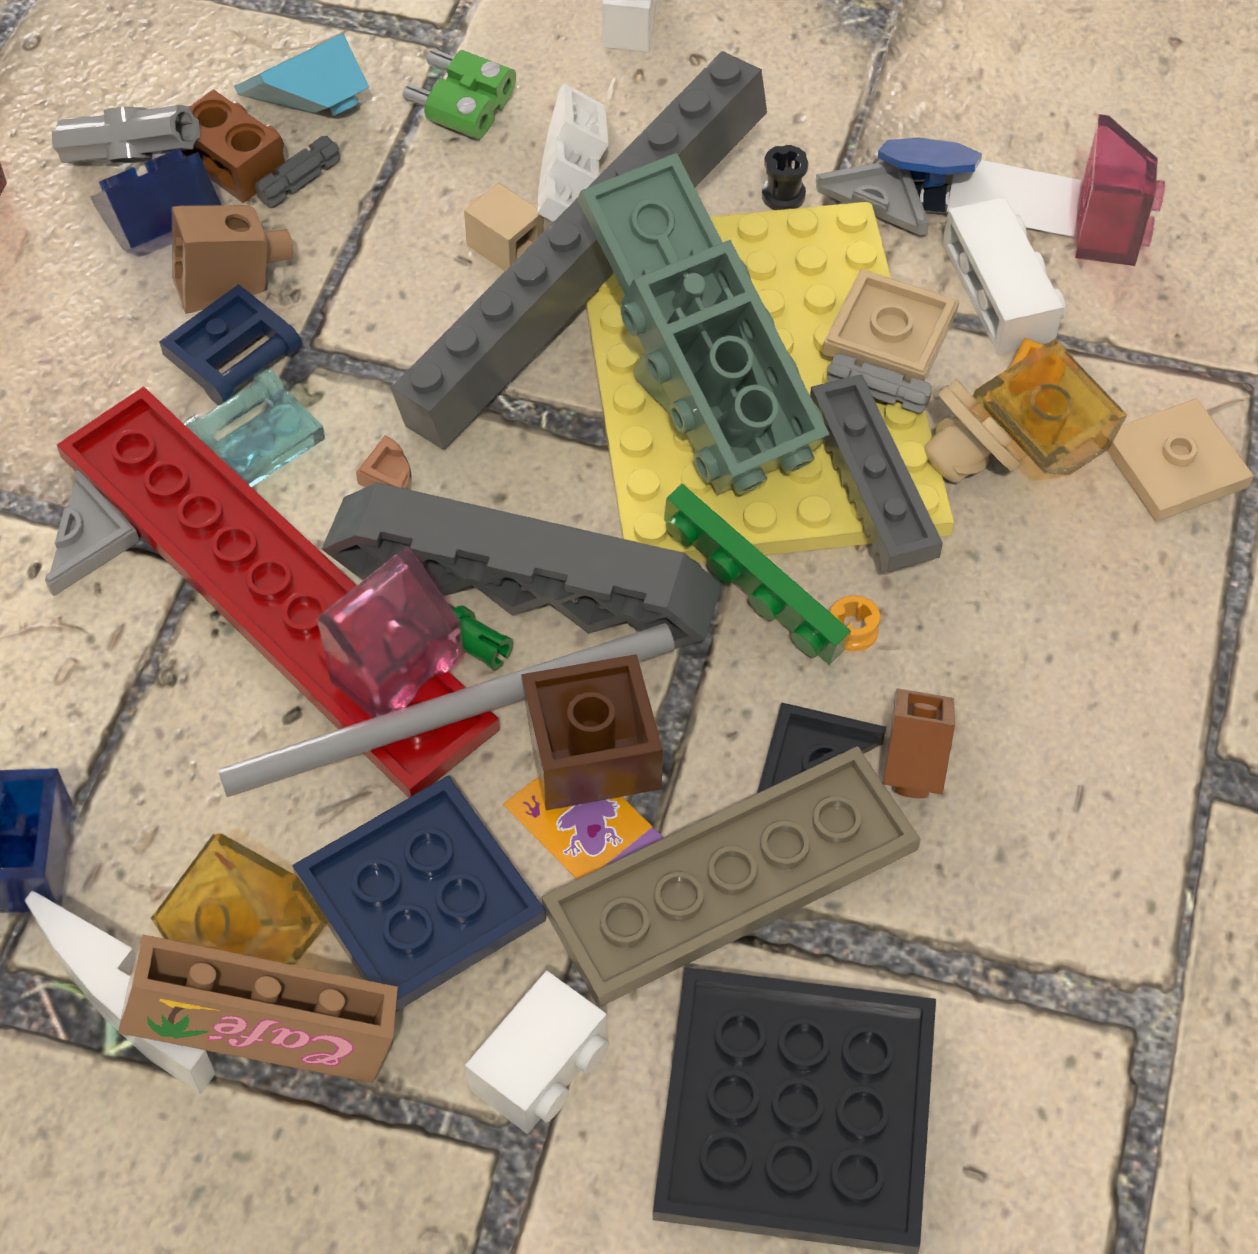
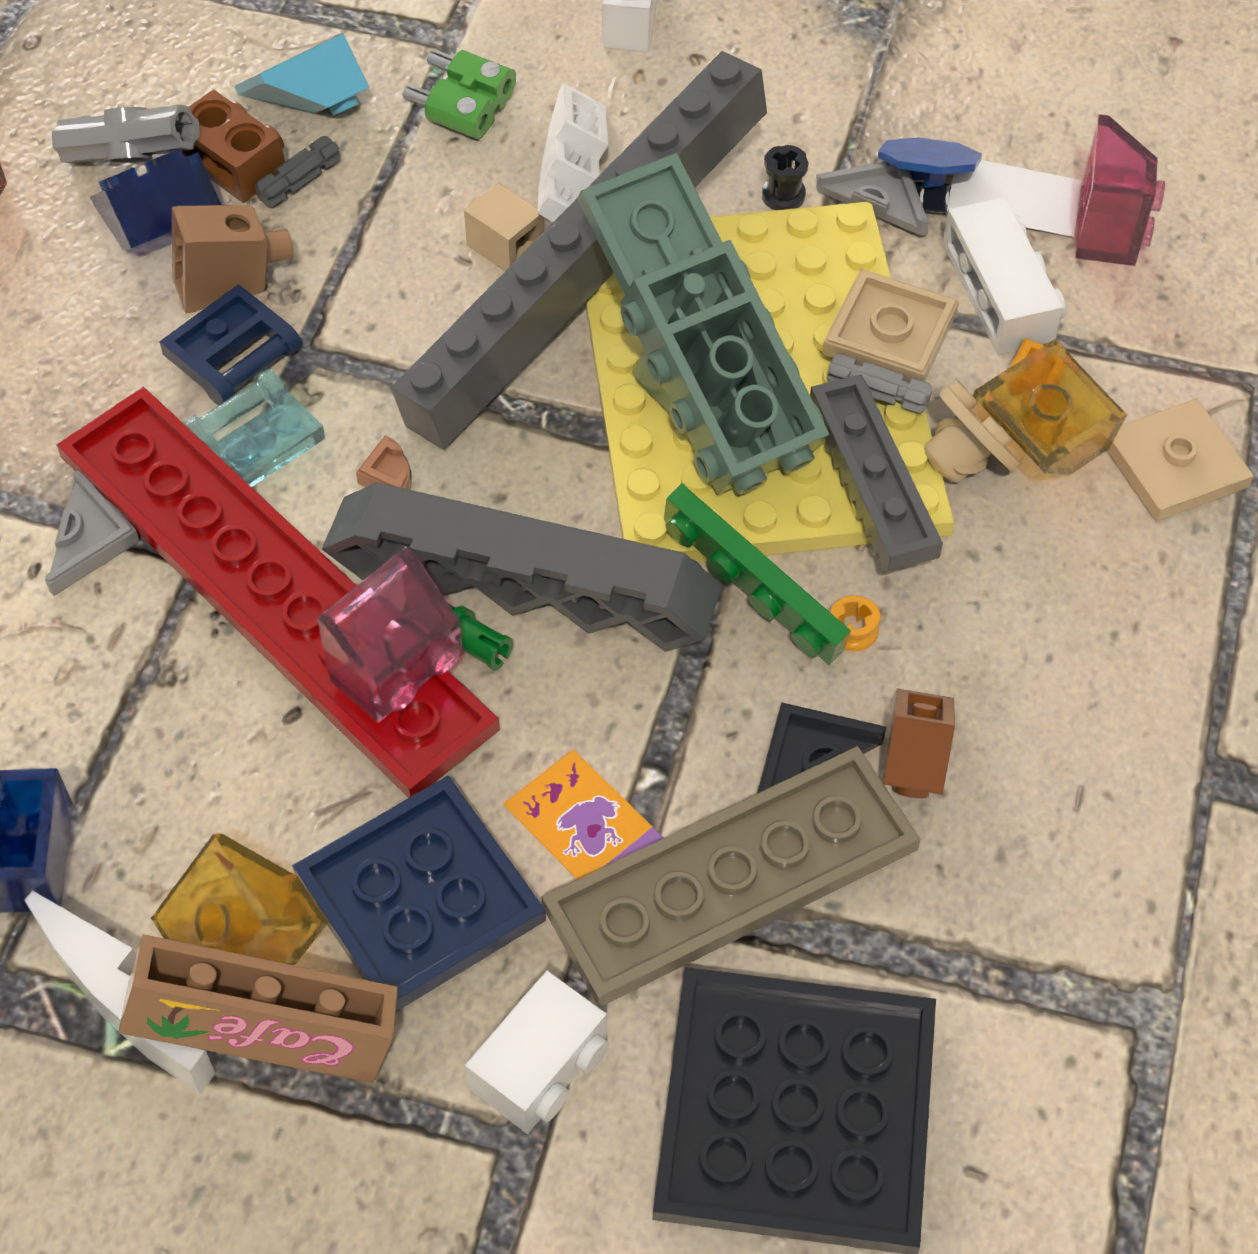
light grey piece [218,623,675,797] -> none
reddish brown slope [521,654,663,810] -> none

